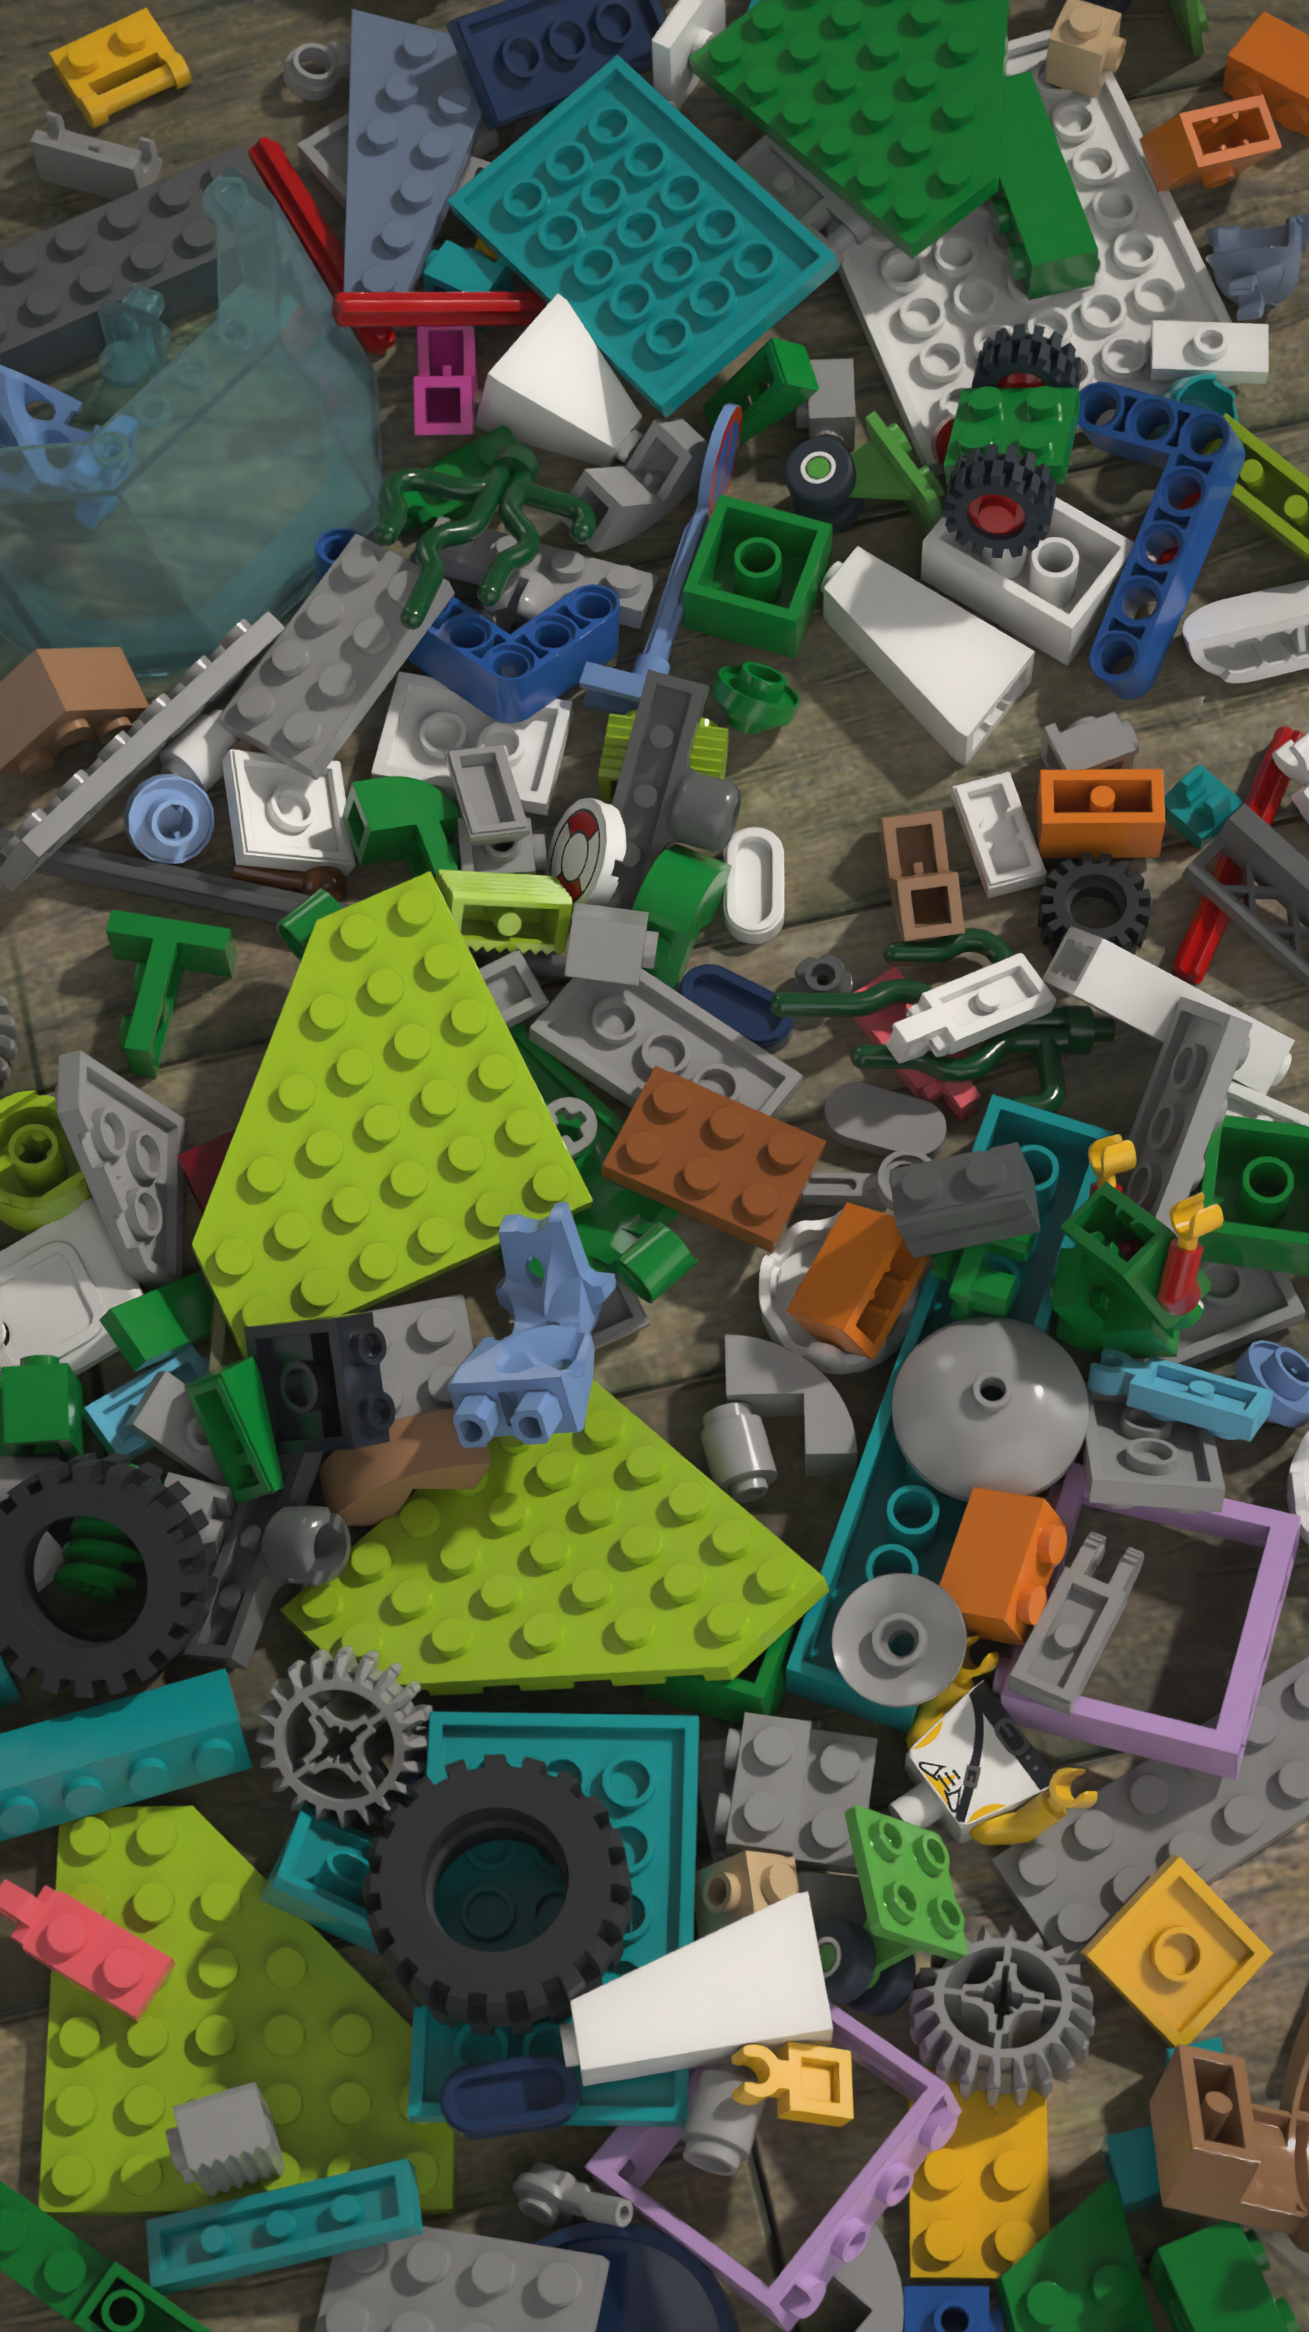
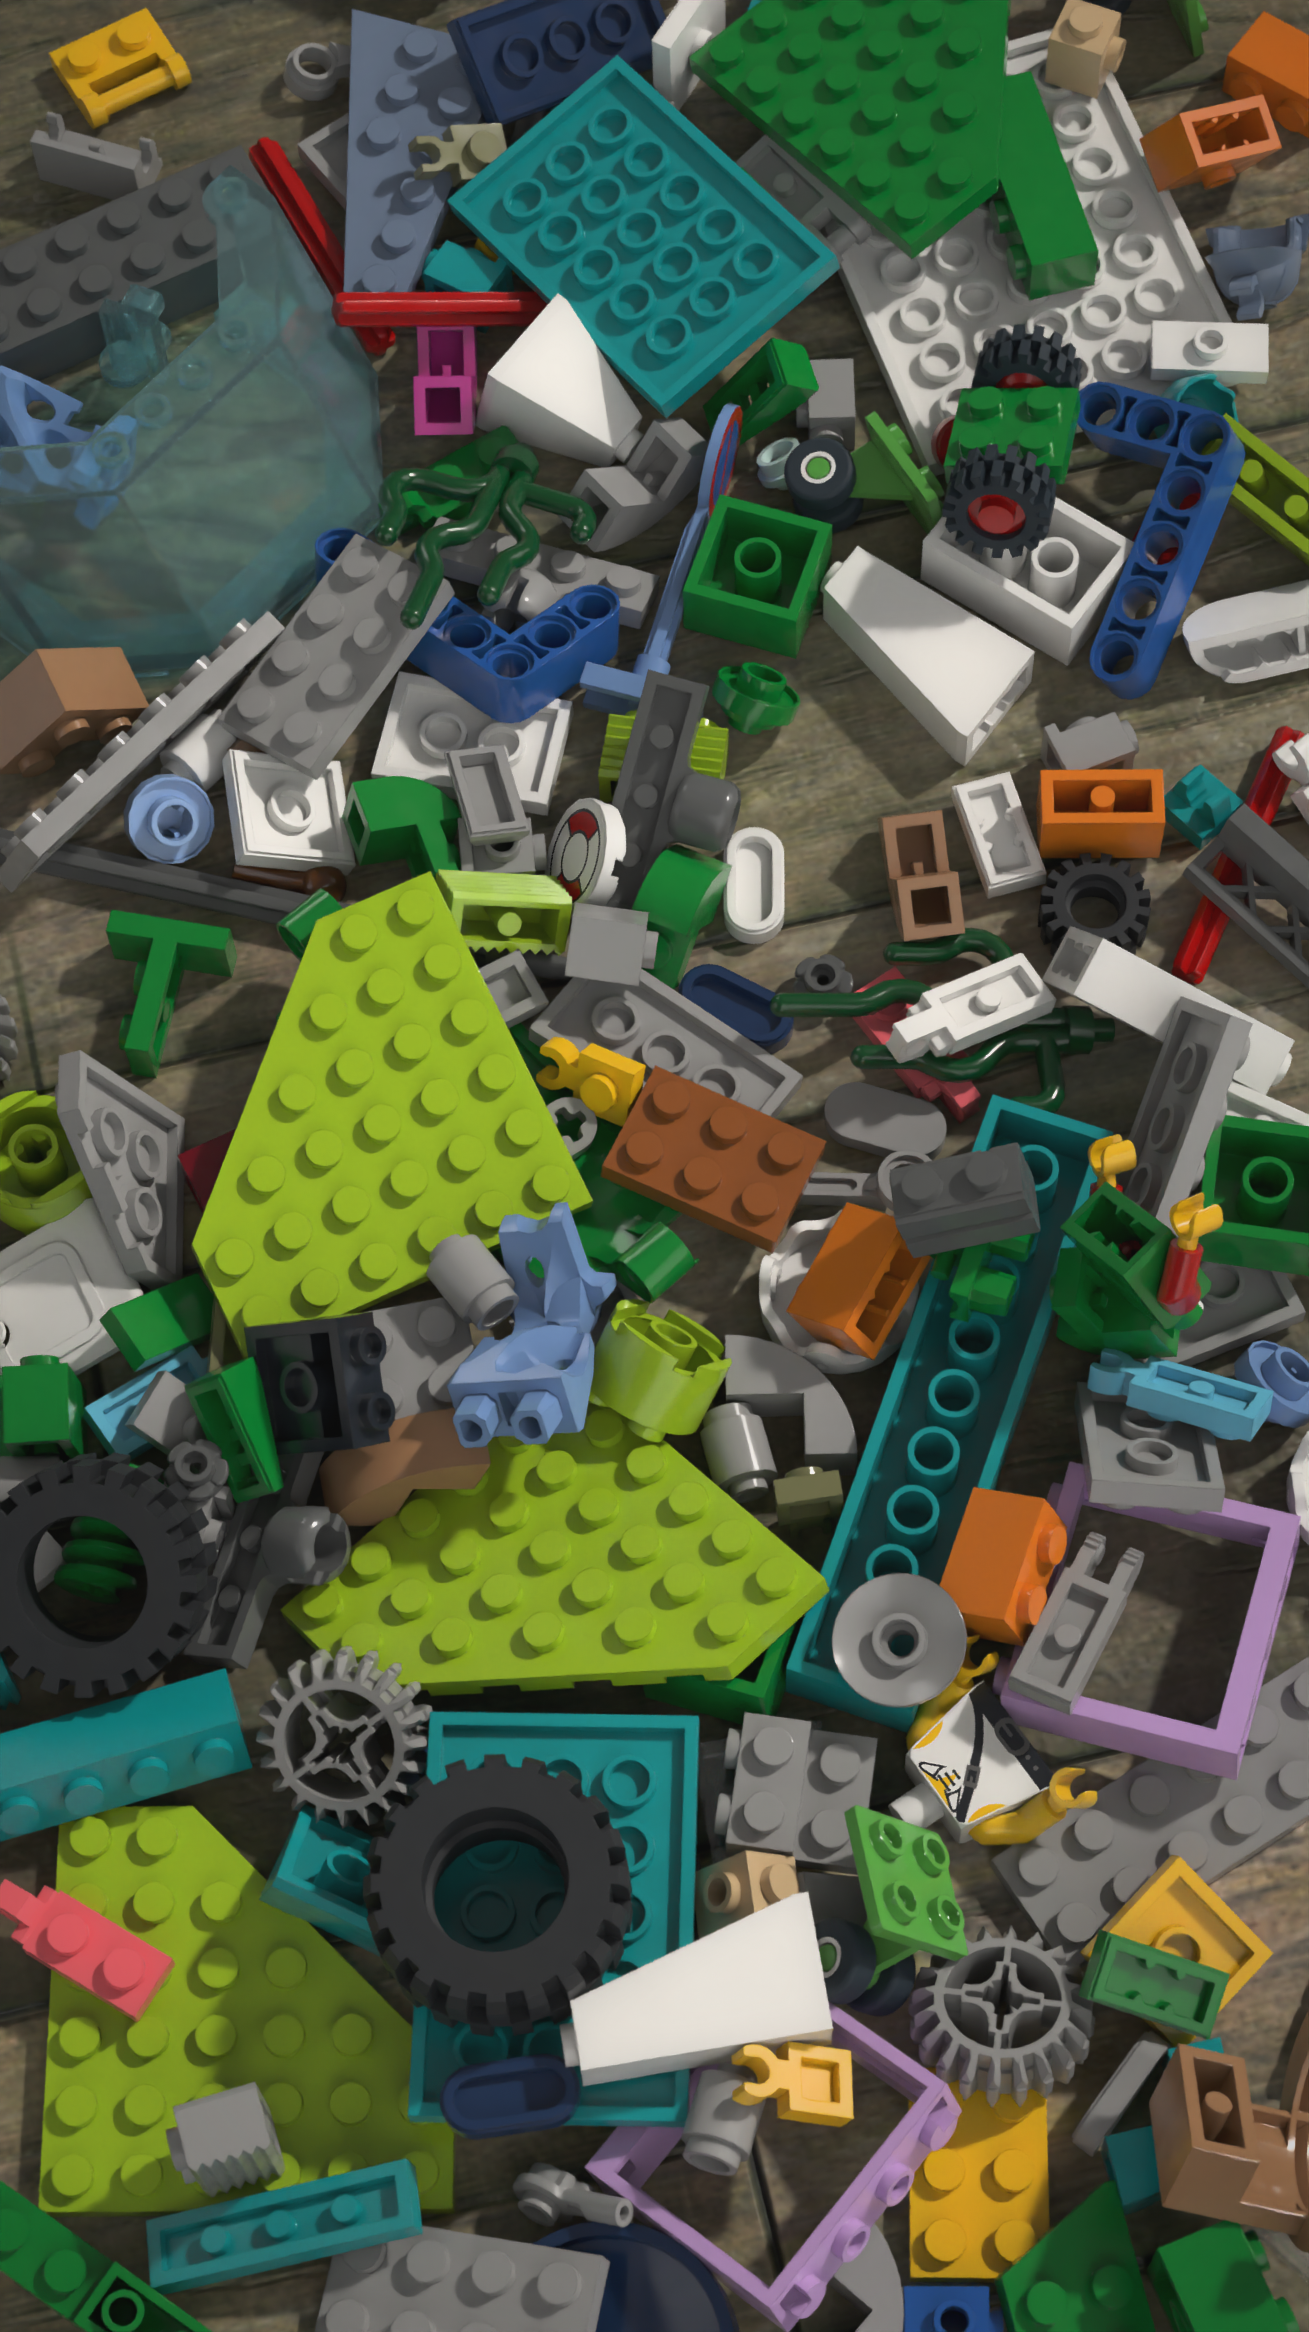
light grey dish [892,1316,1089,1502] -> none
none -> dark grey plate [164,1439,229,1502]
none -> olive plate [408,123,507,188]
none -> light grey brick [426,1234,519,1331]
none -> yellow plate [536,1037,646,1127]
none -> lime brick [589,1299,732,1442]
none -> light aqua plate [756,437,799,490]
none -> olive plate [773,1466,843,1539]
none -> light grey tile [1071,2031,1171,2157]
none -> green plate [1078,1929,1230,2040]

